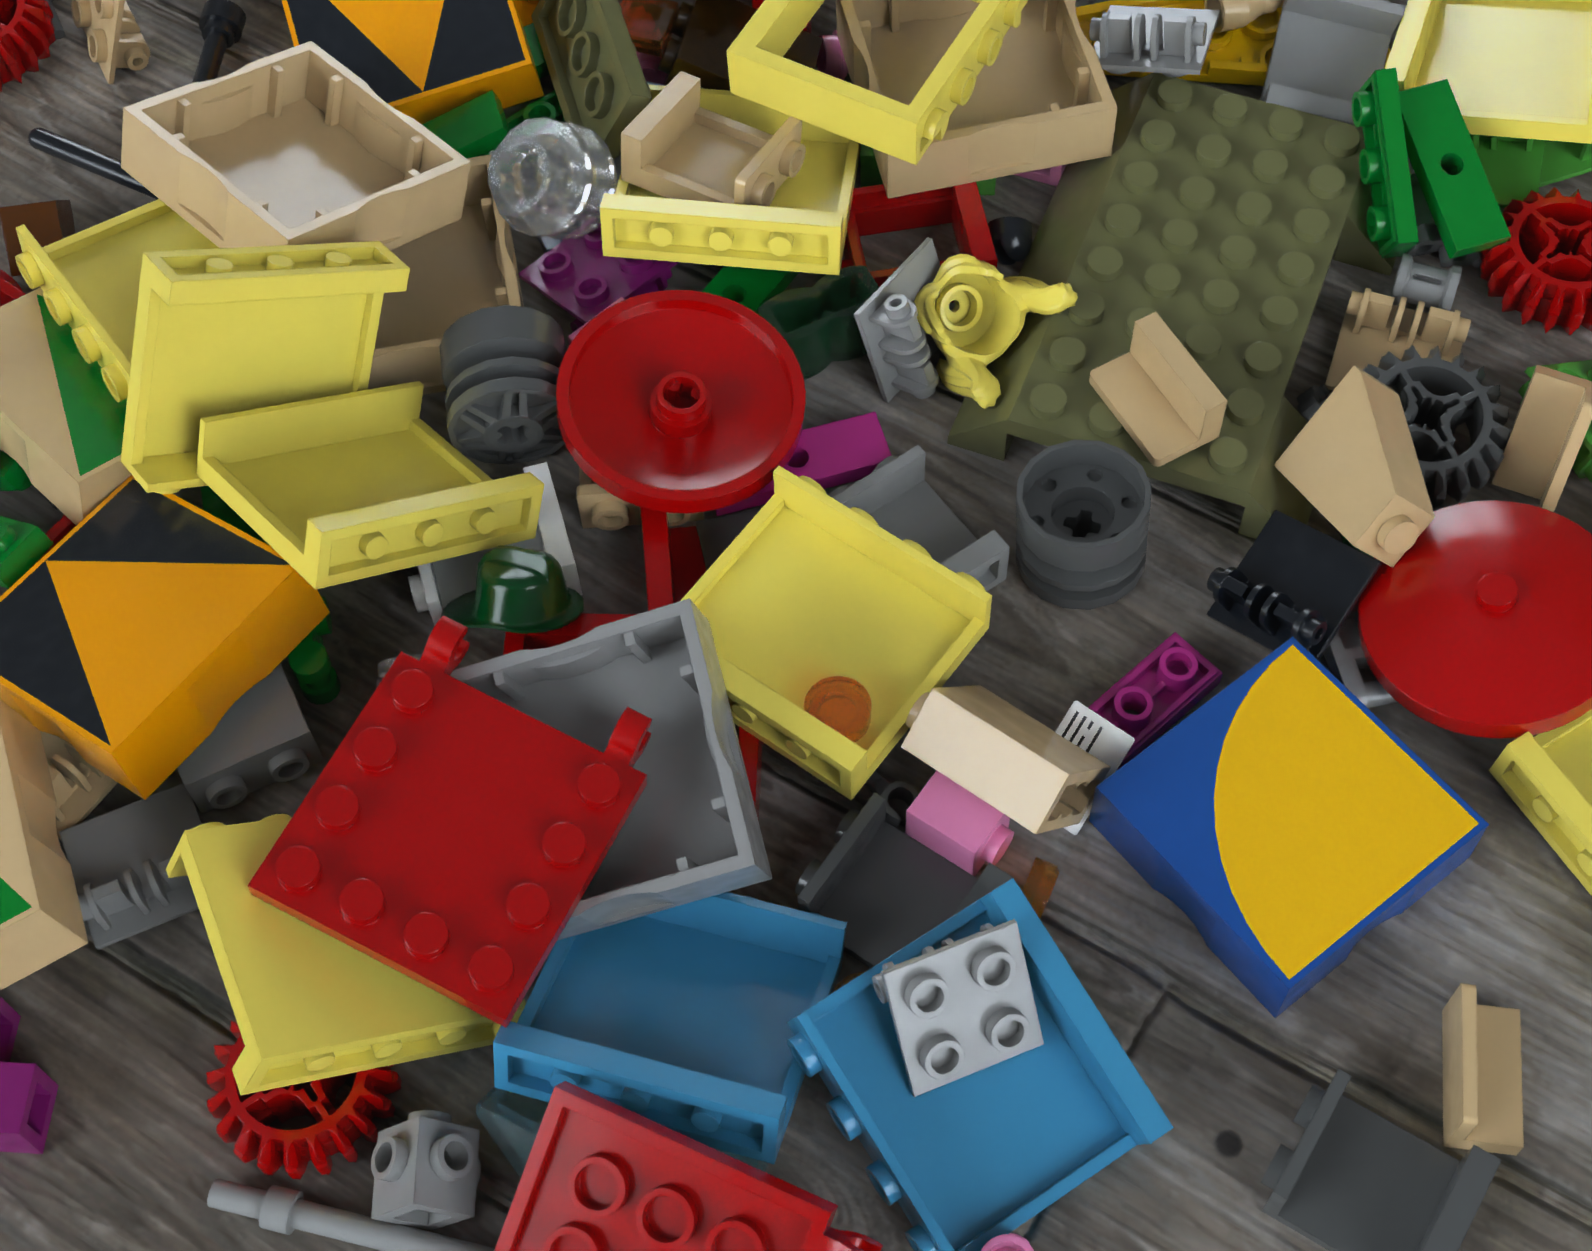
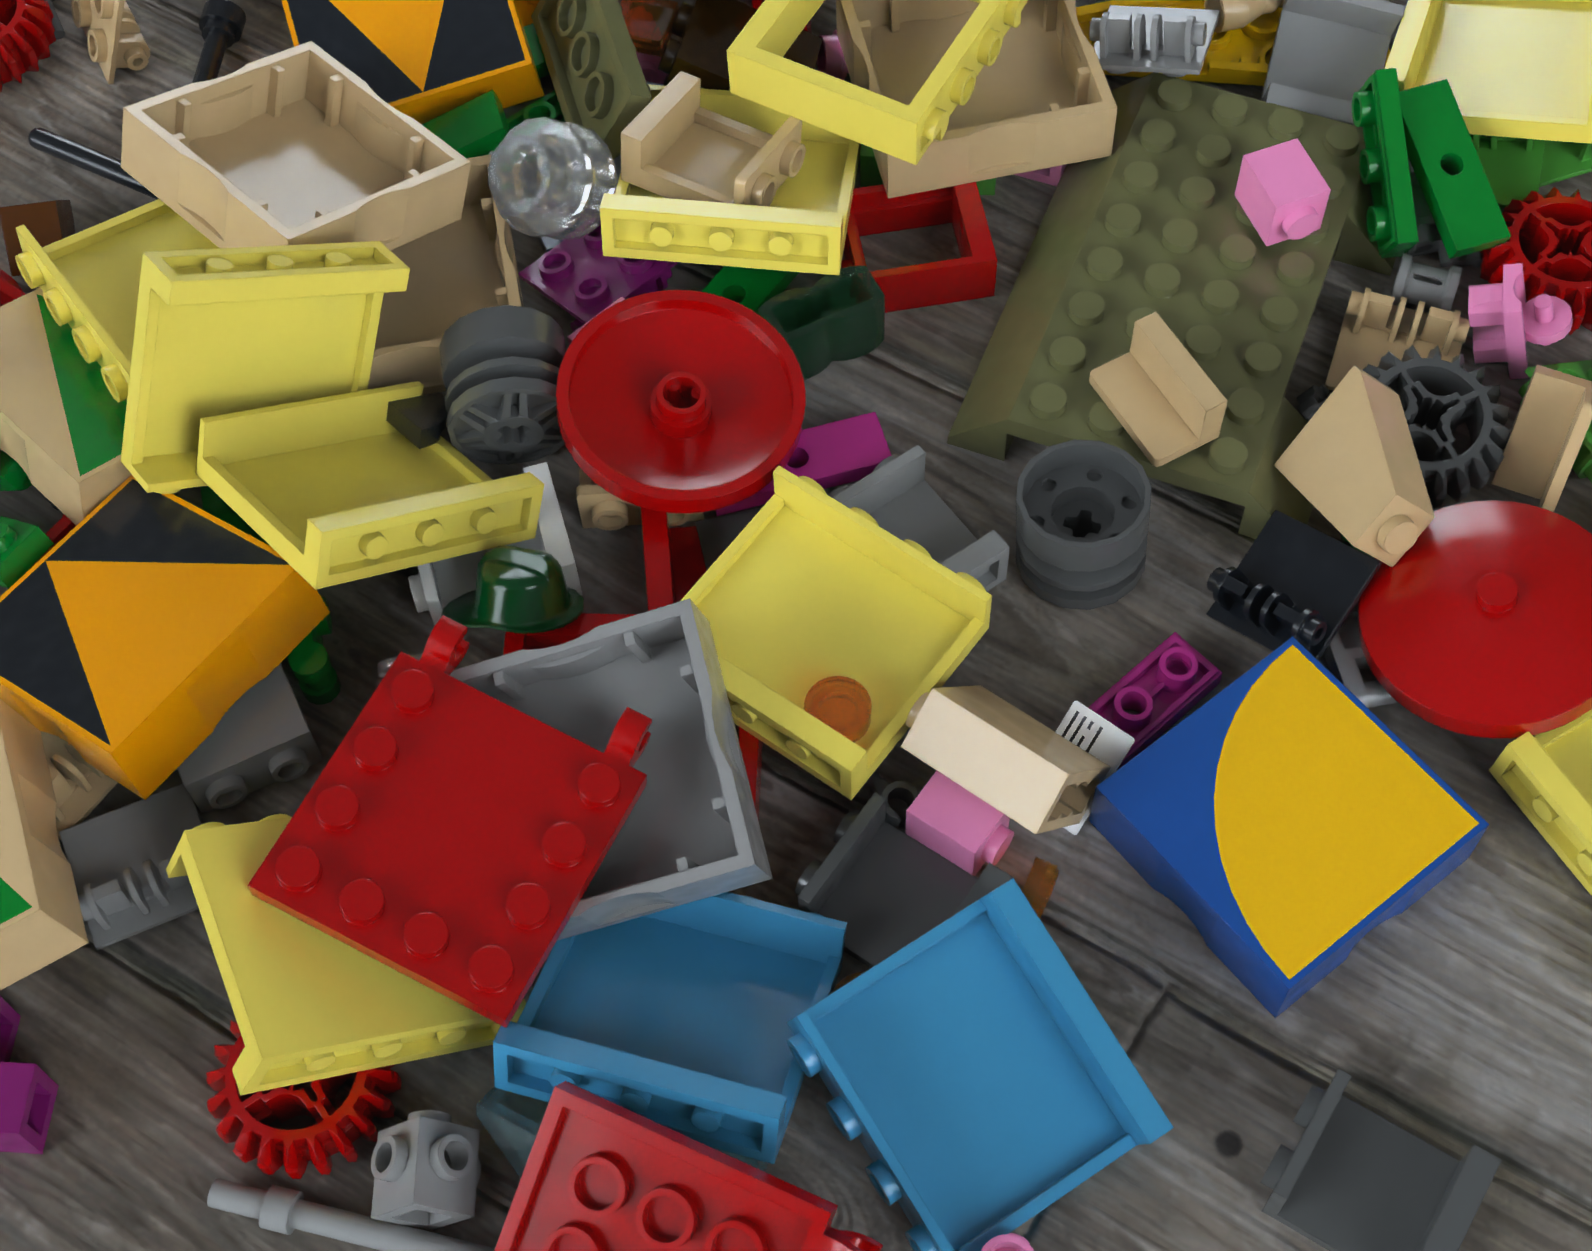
light grey hinge [854,237,953,403] -> none
light grey hinge [872,919,1044,1097] -> none
light yellow hair [914,254,1078,409] -> none
black hinge [988,216,1032,265] -> none
tan panel [1442,983,1524,1156] -> none
none -> black tile [386,392,448,449]
none -> bright pink brick [1235,138,1331,247]
none -> bright pink hips [1468,263,1573,379]

